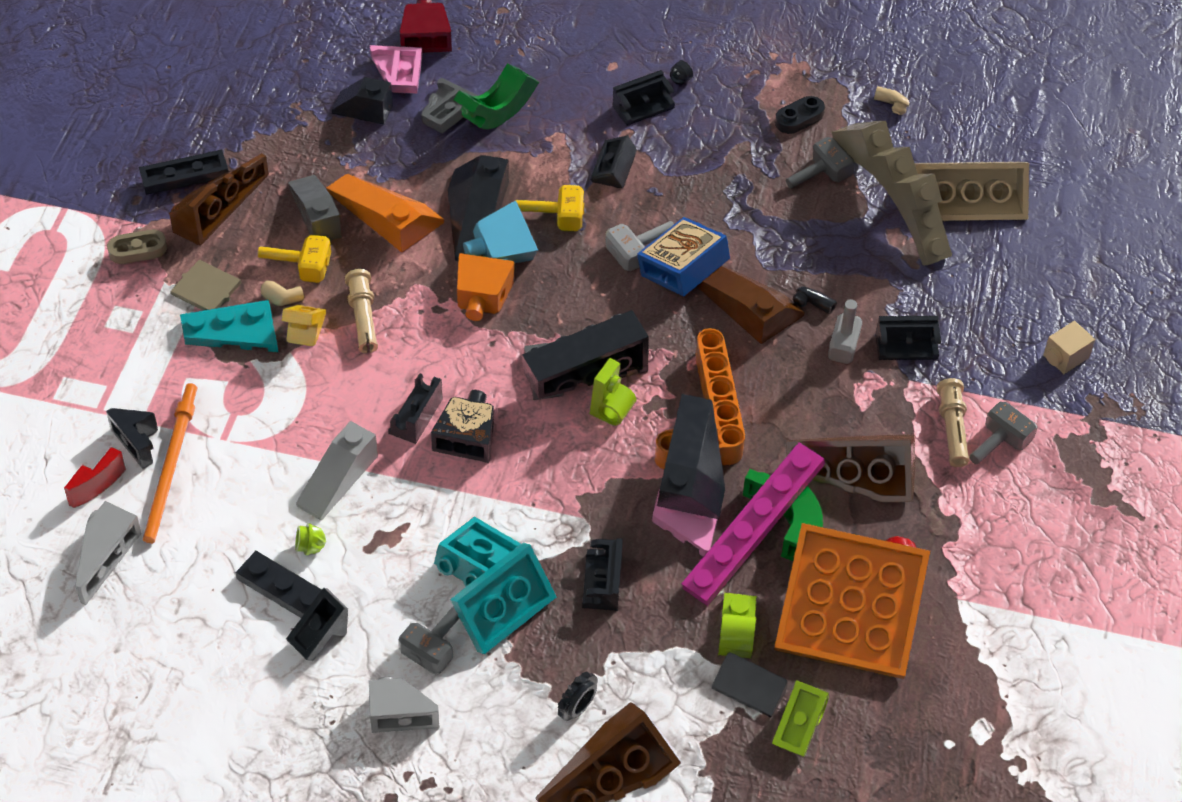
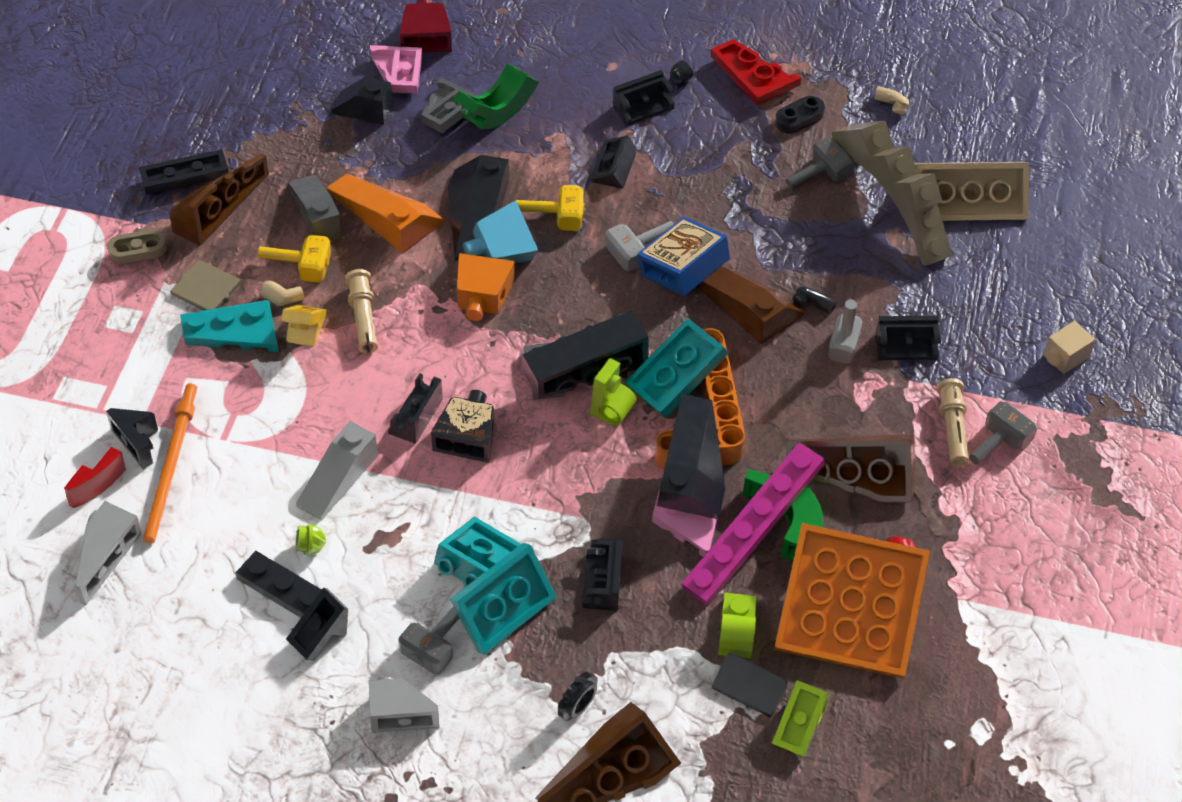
none -> teal plate [625,318,729,418]
none -> red wing [710,39,802,105]

